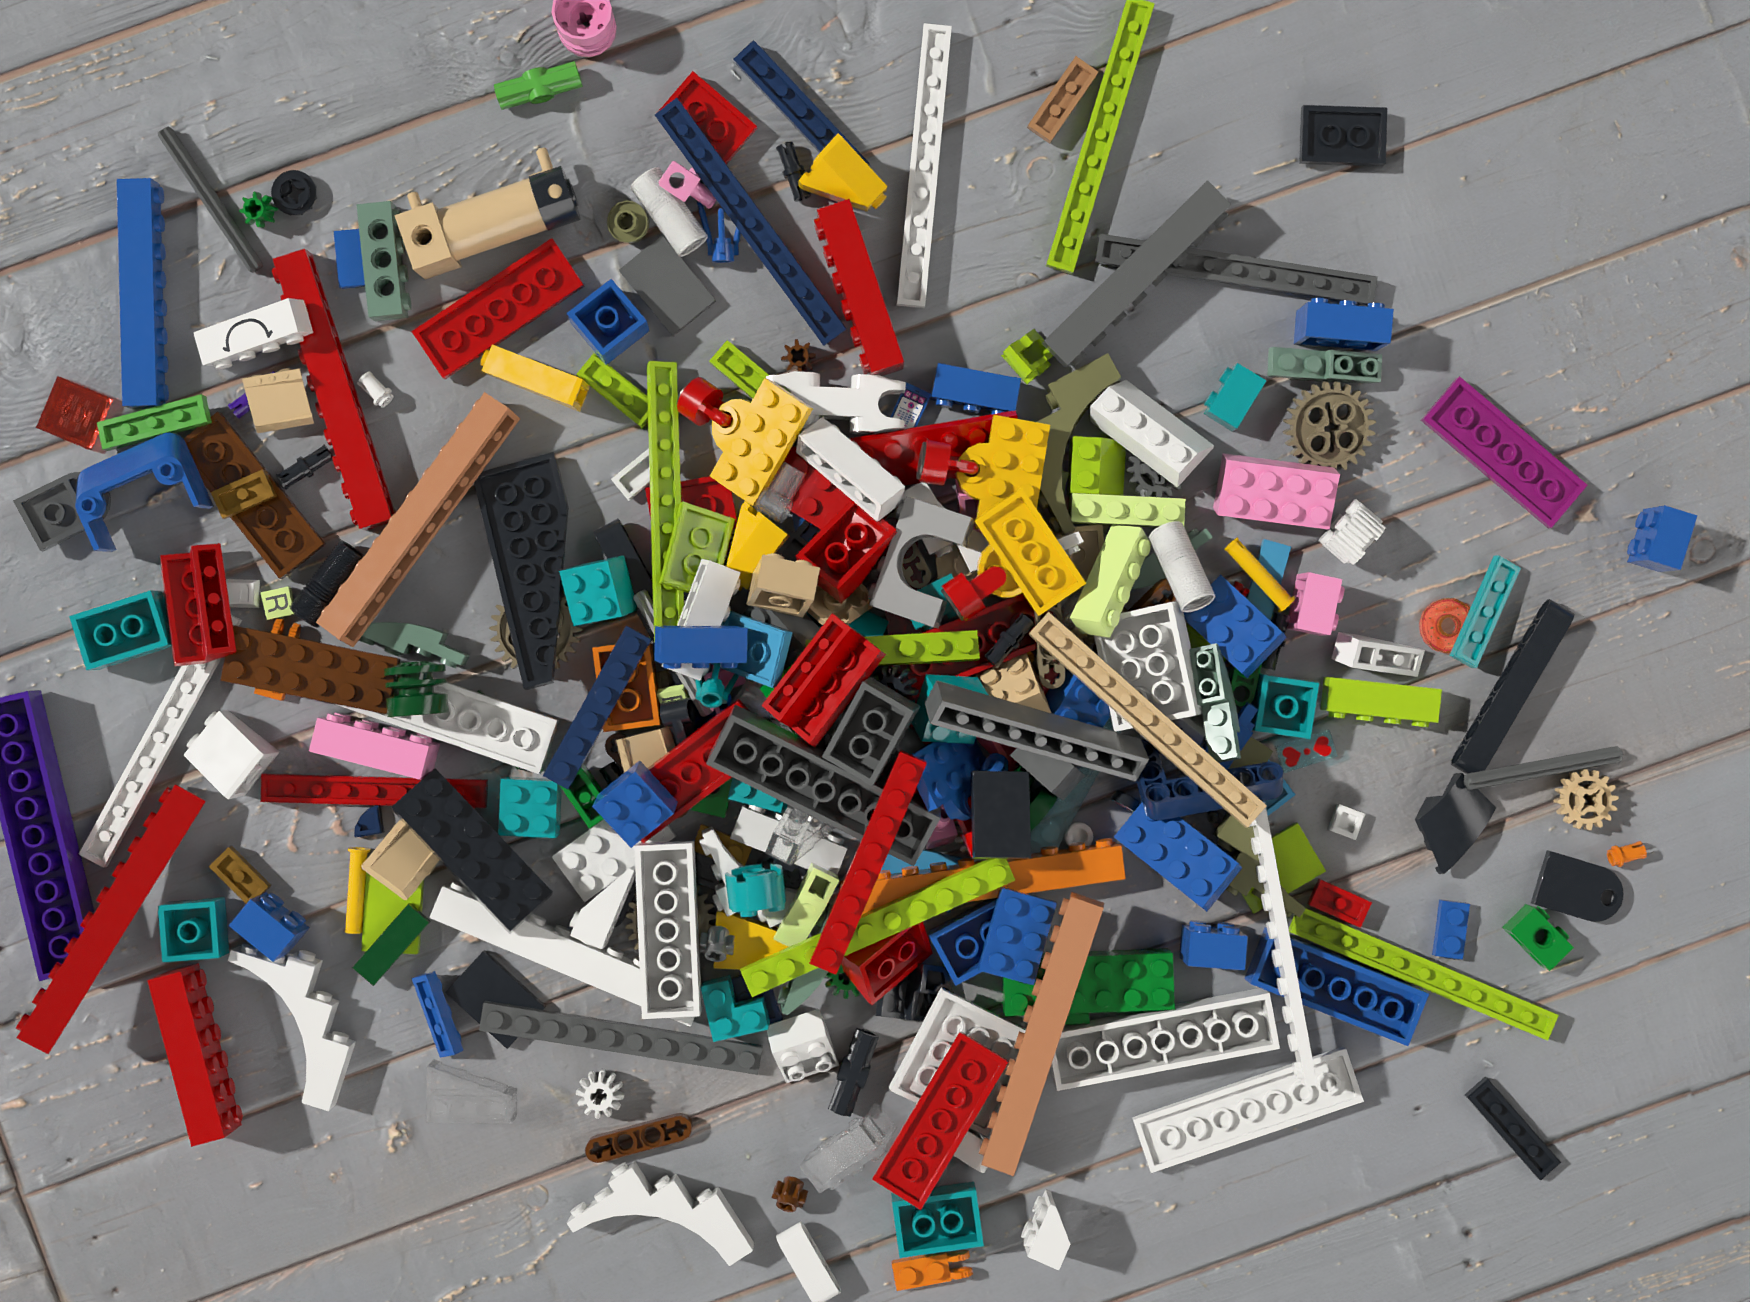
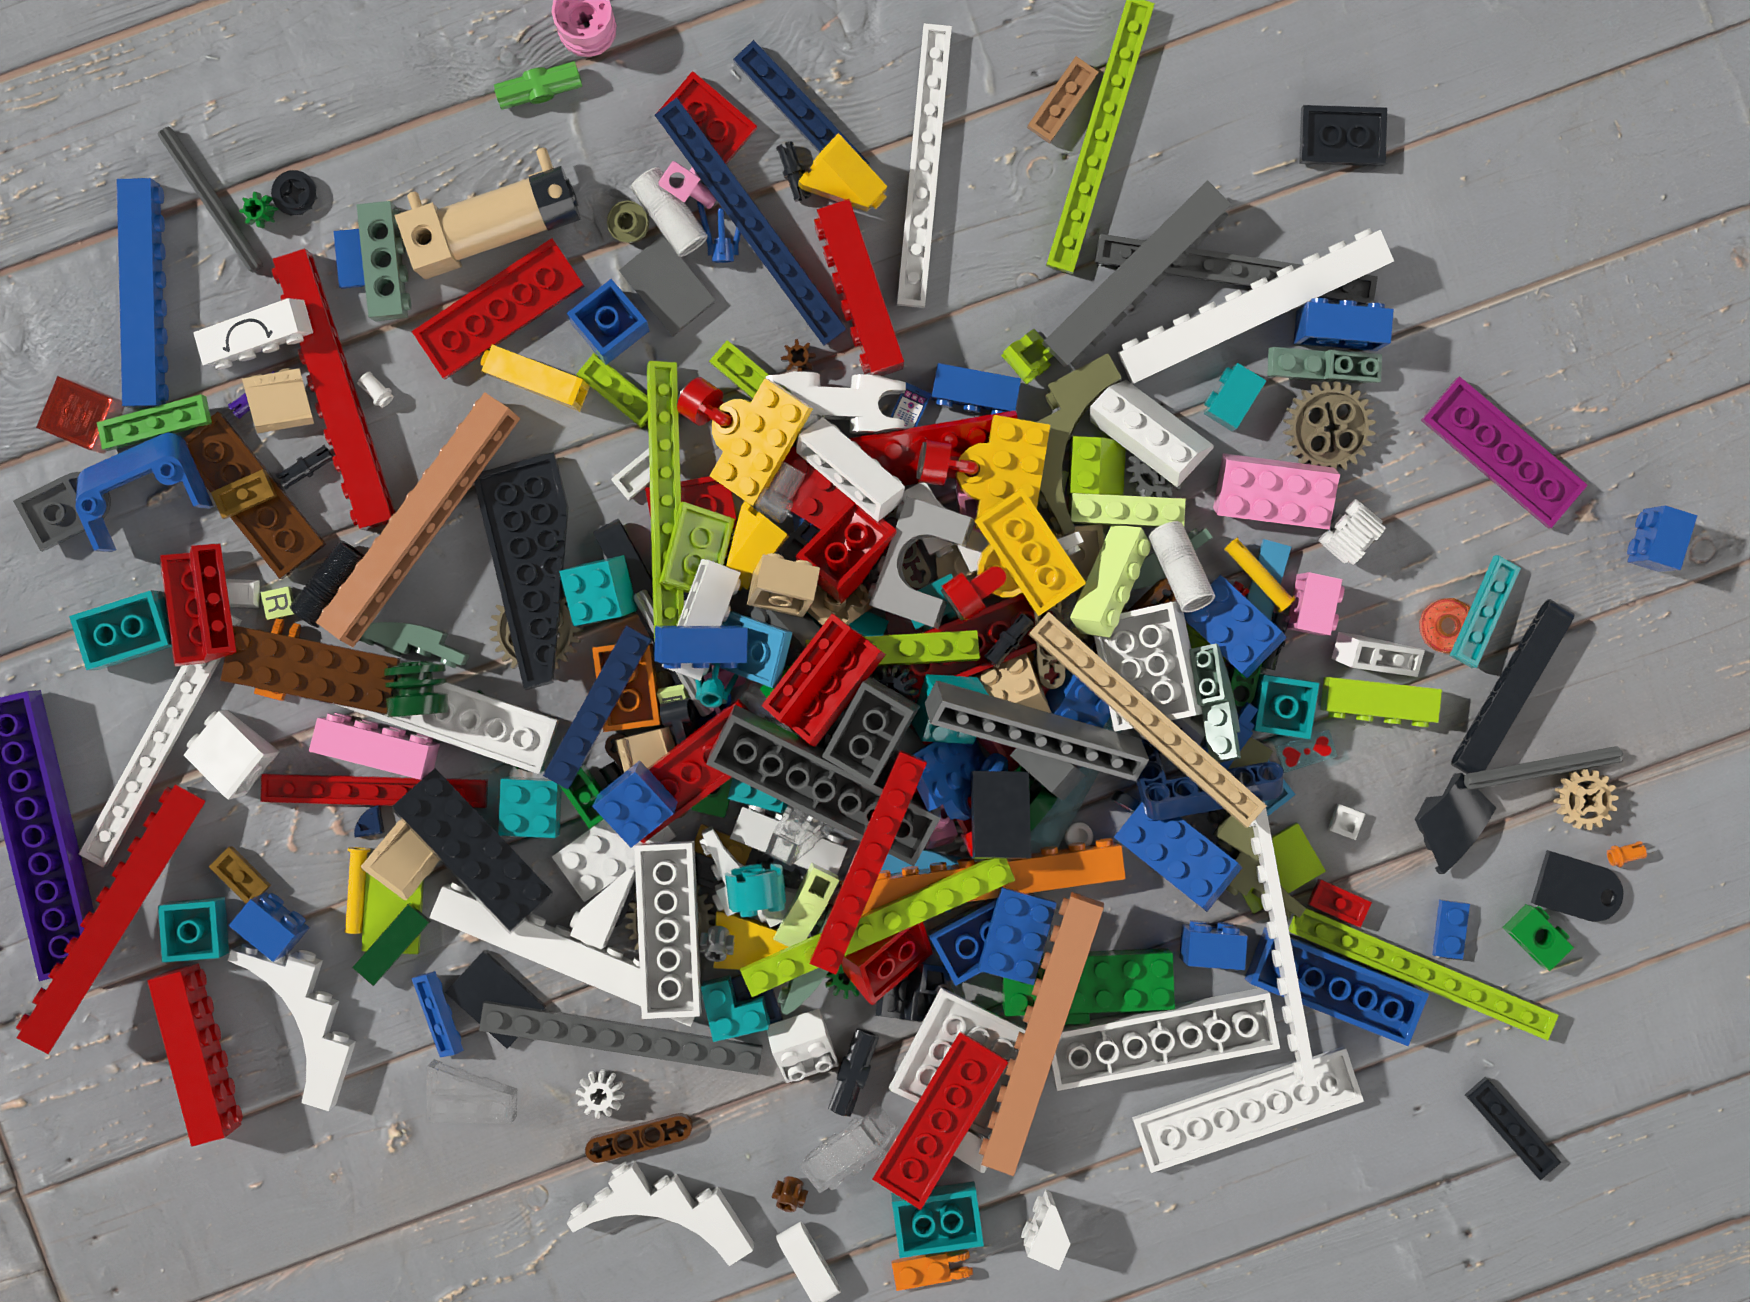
none -> white brick [1117,228,1394,383]

